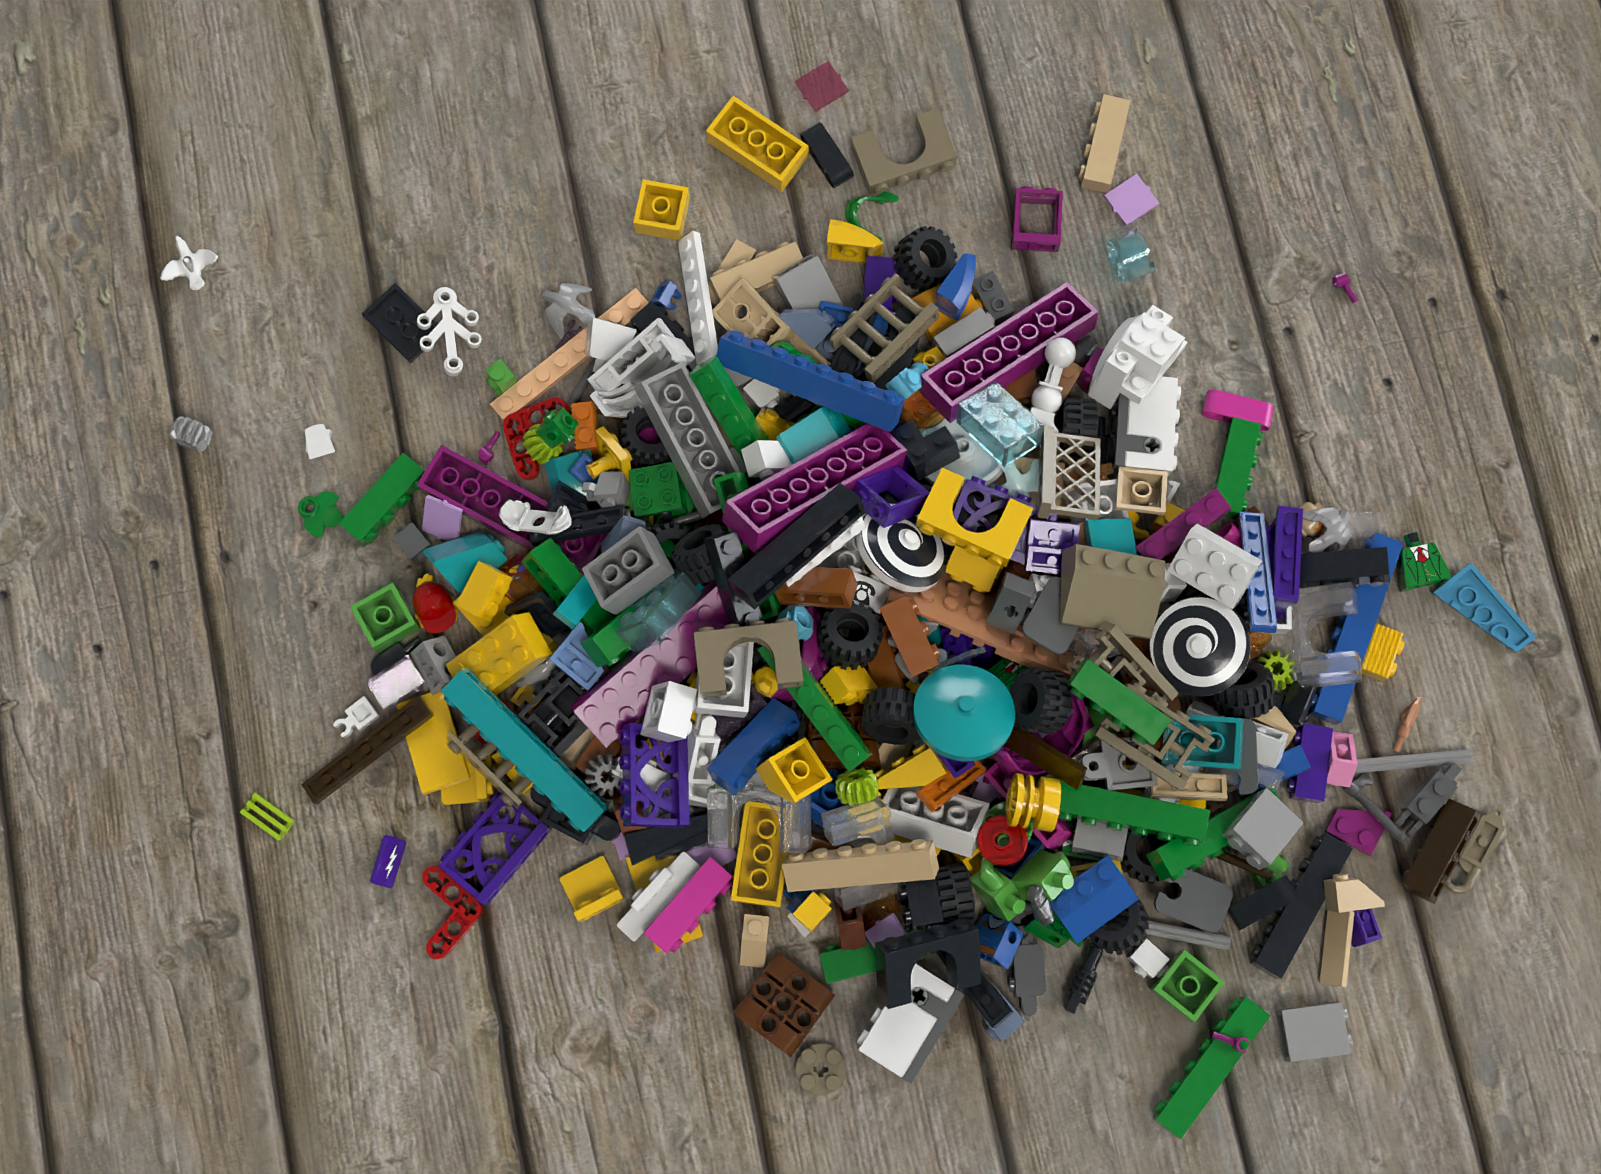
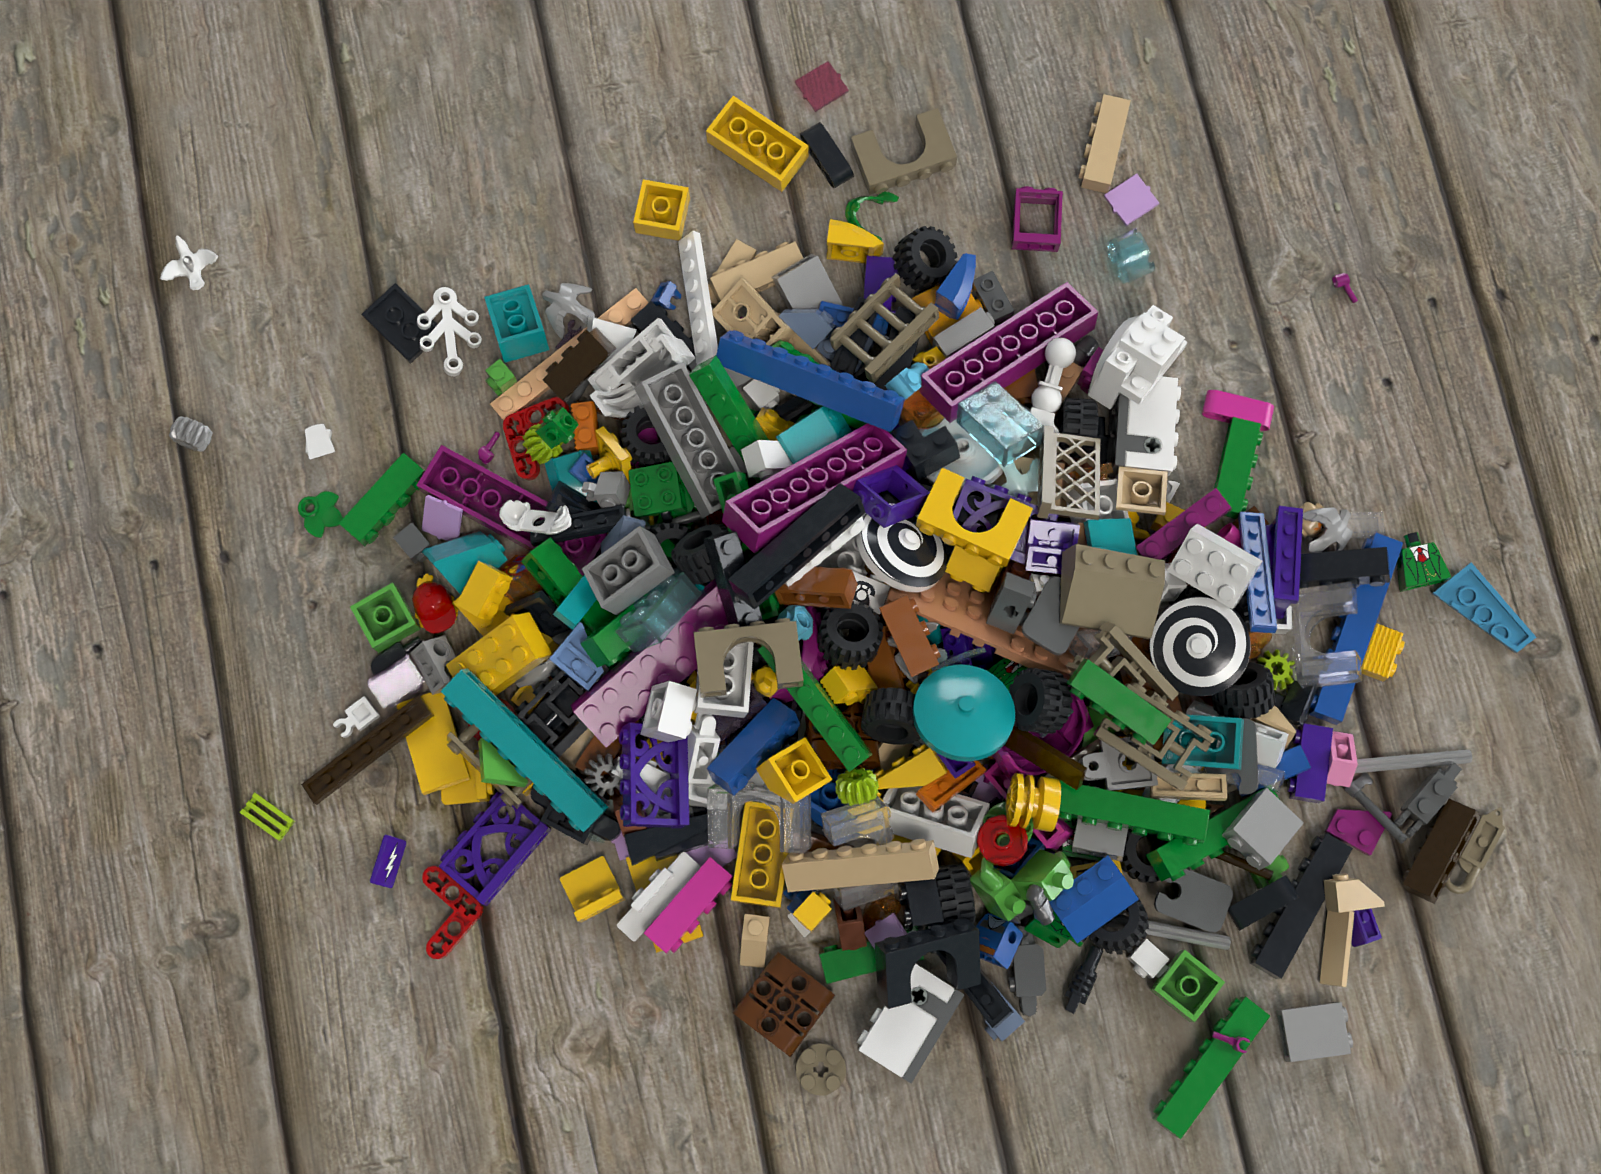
nougat hand [1393,697,1422,752] -> none
none -> bright green tile [478,738,528,788]
none -> teal slope [484,284,549,363]
none -> dark brown brick [543,328,617,401]

